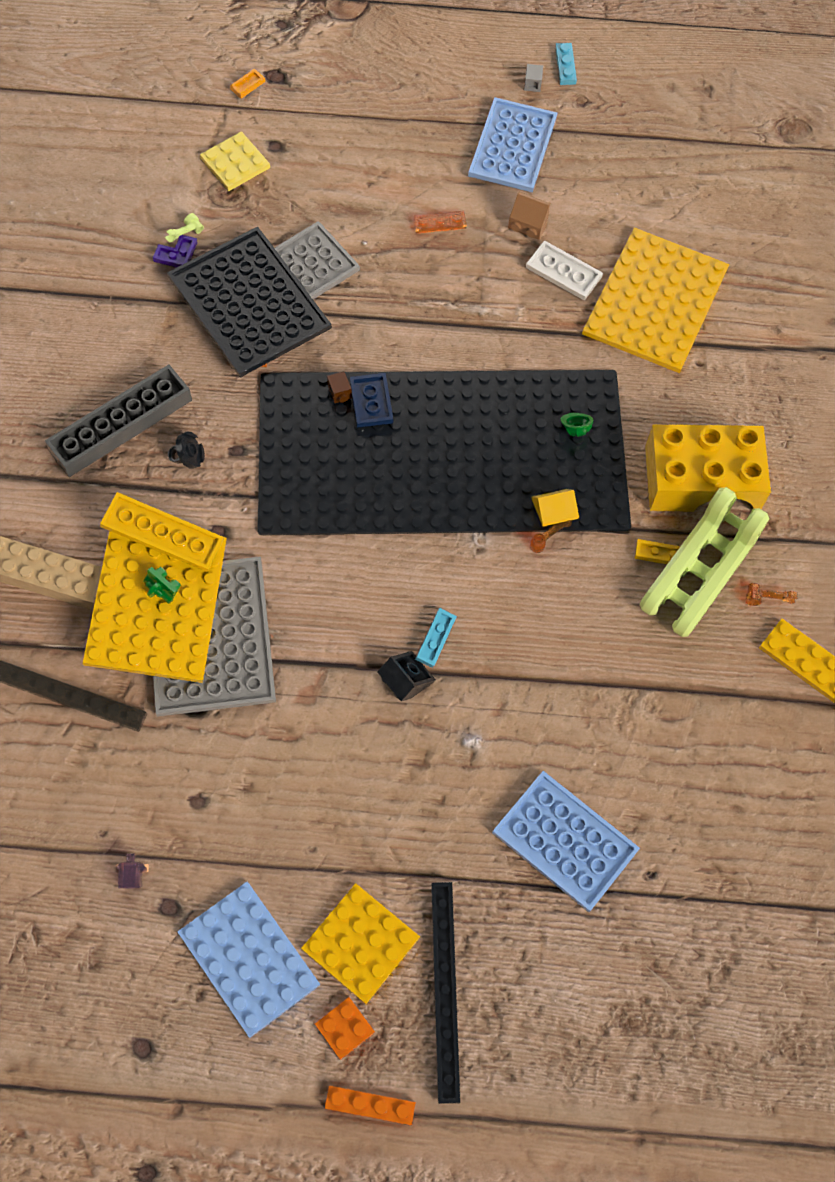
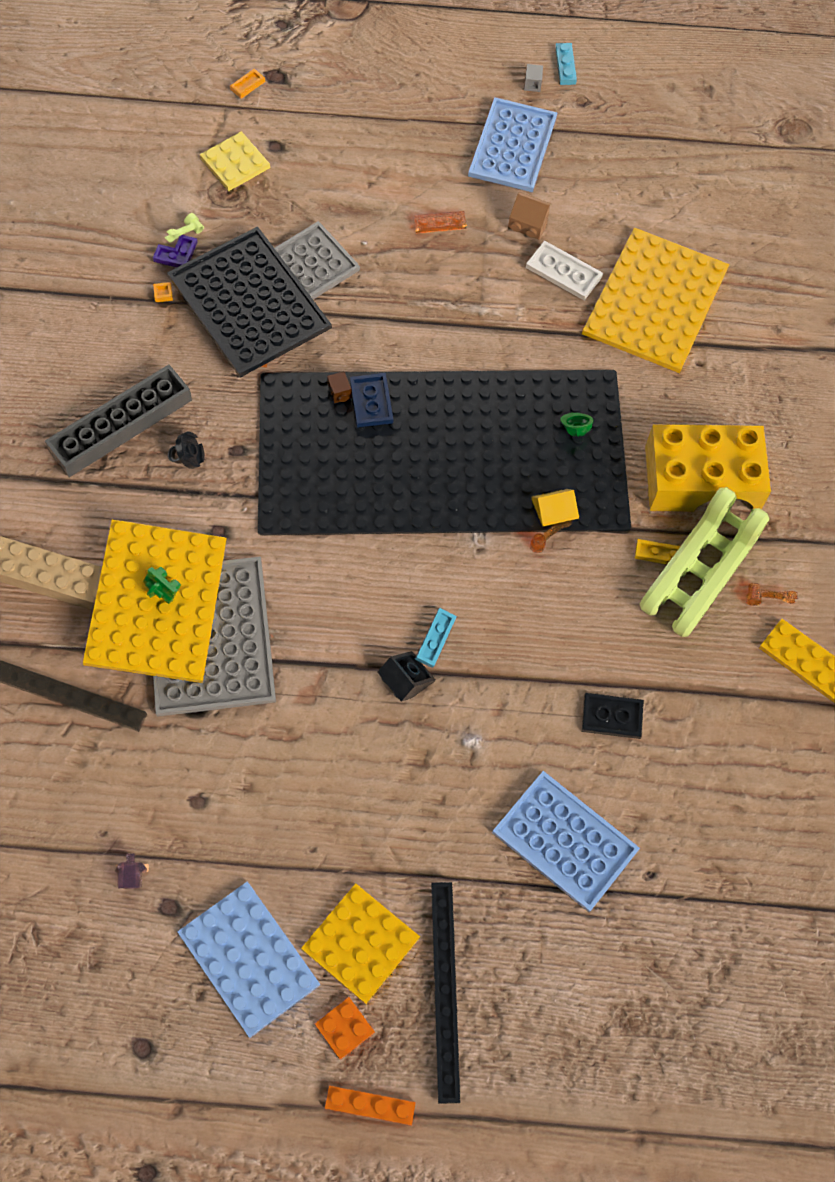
yellow plate [100,492,224,572] -> none
none -> light orange plate [153,282,173,303]
none -> black tile [581,693,644,739]

